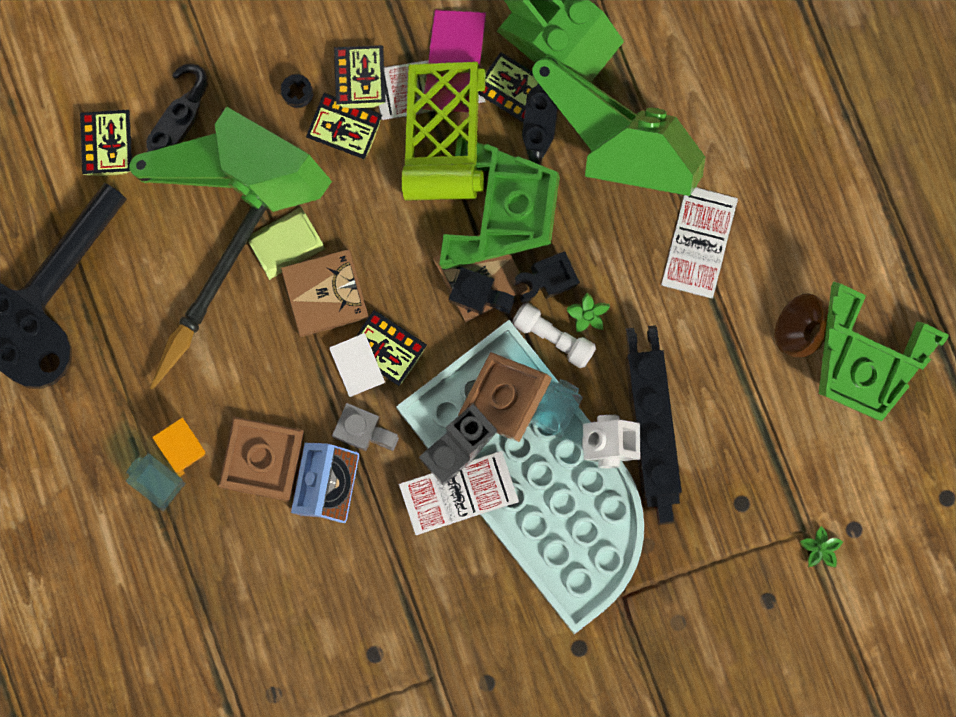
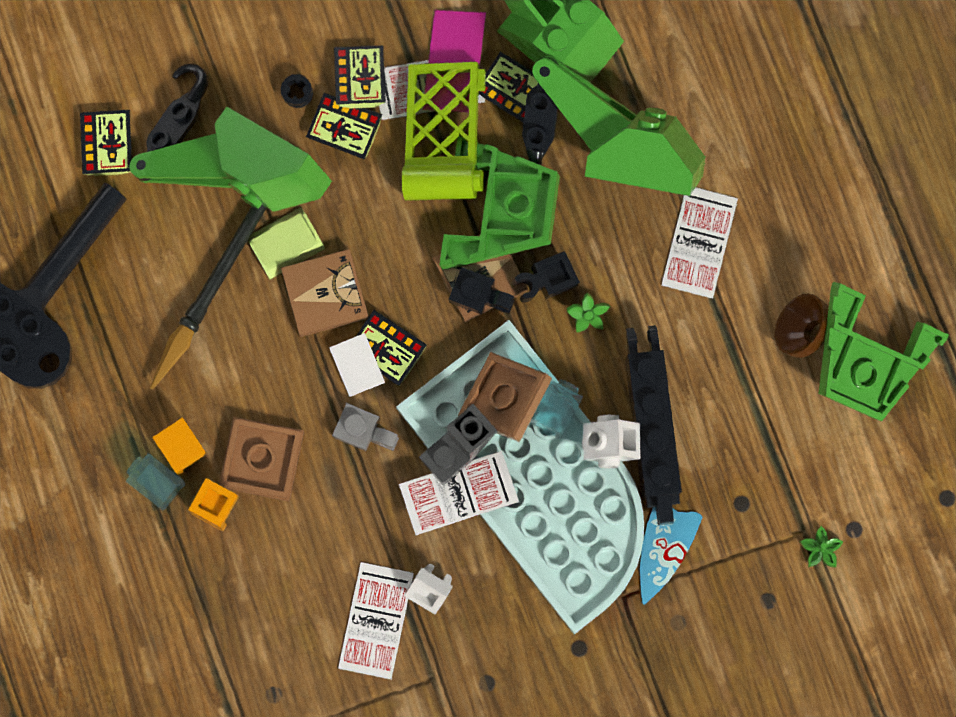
panel [291,443,359,523] -> none
white piece [512,302,596,368] -> none
none -> light orange panel [188,478,239,531]
none -> white sticker [338,562,414,679]
none -> white tile [404,564,453,614]
none -> medium azure sticker [640,507,703,605]

